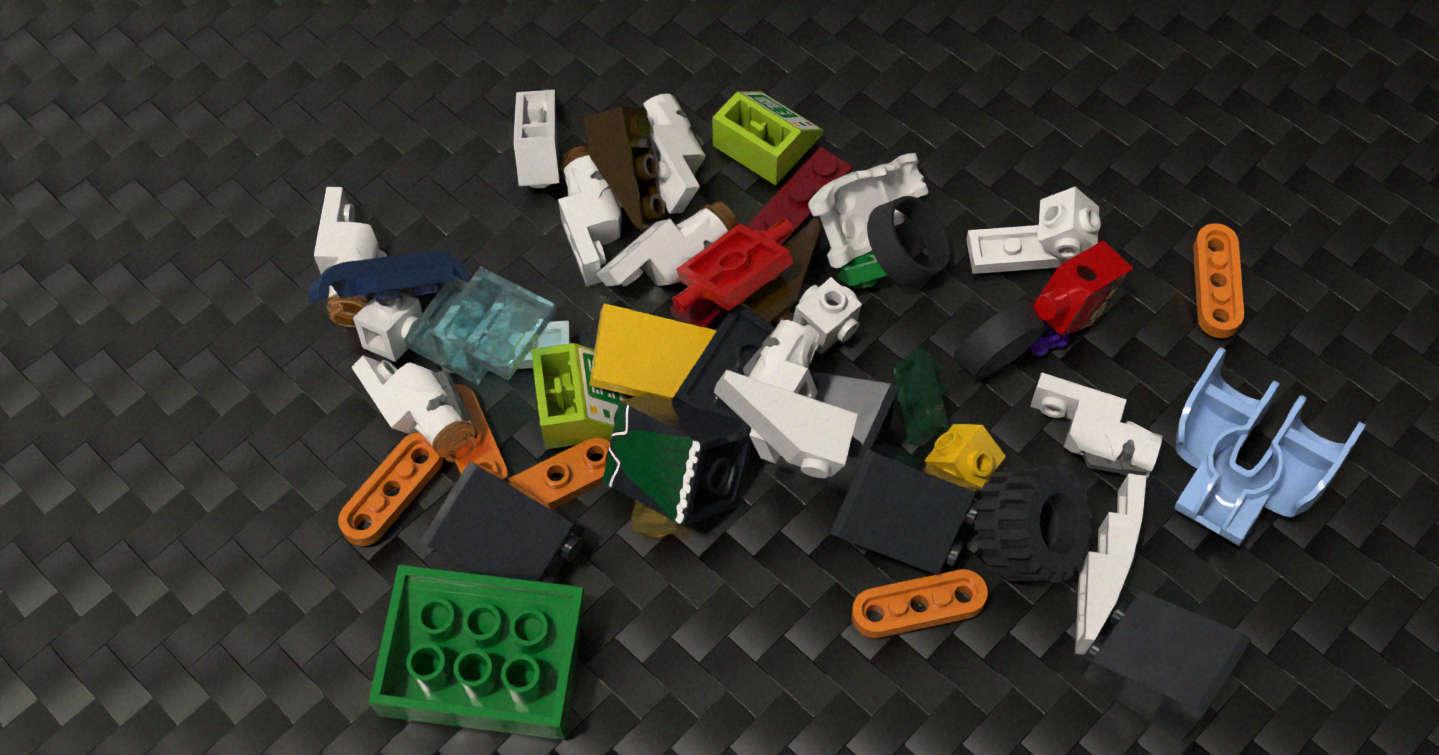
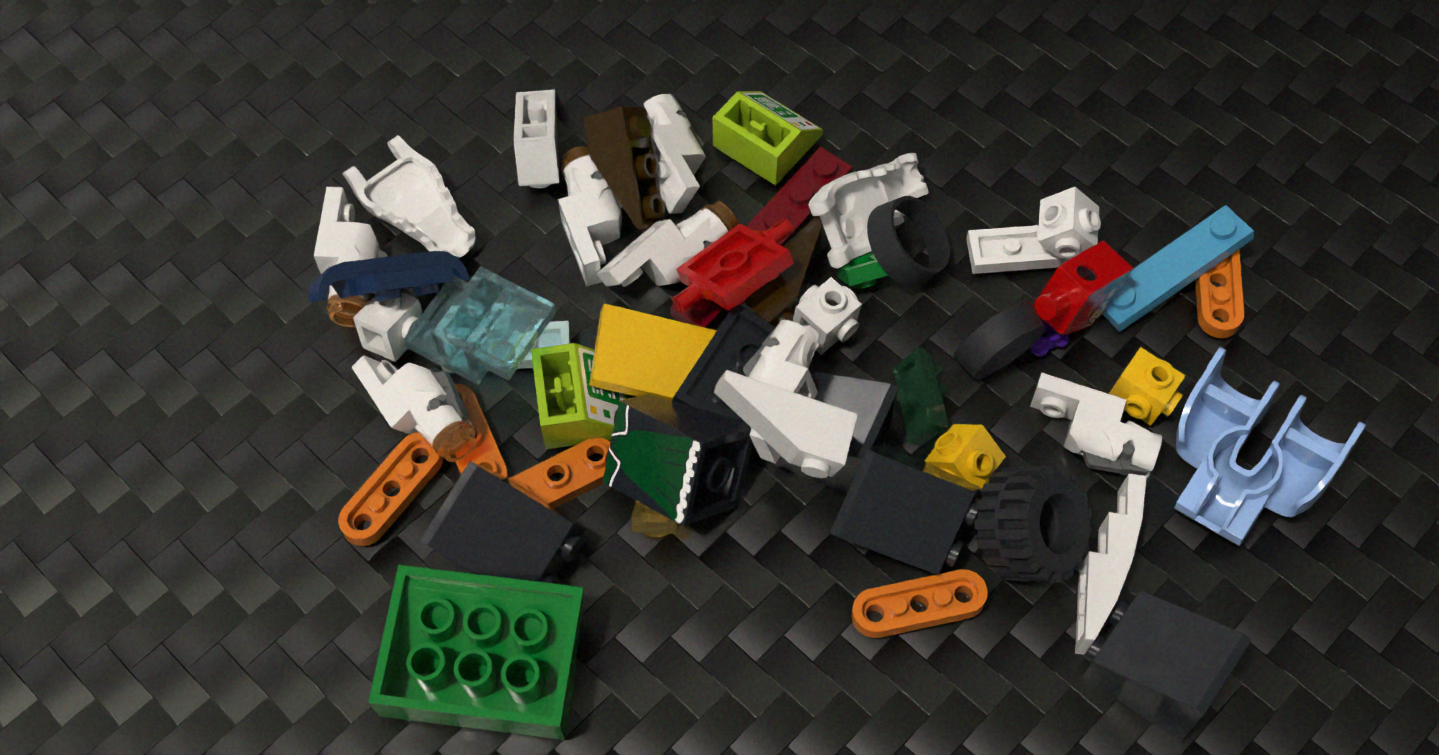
none -> white animal [342,135,476,258]
none -> dark azure plate [1103,205,1254,332]
none -> yellow brick [1109,347,1185,426]

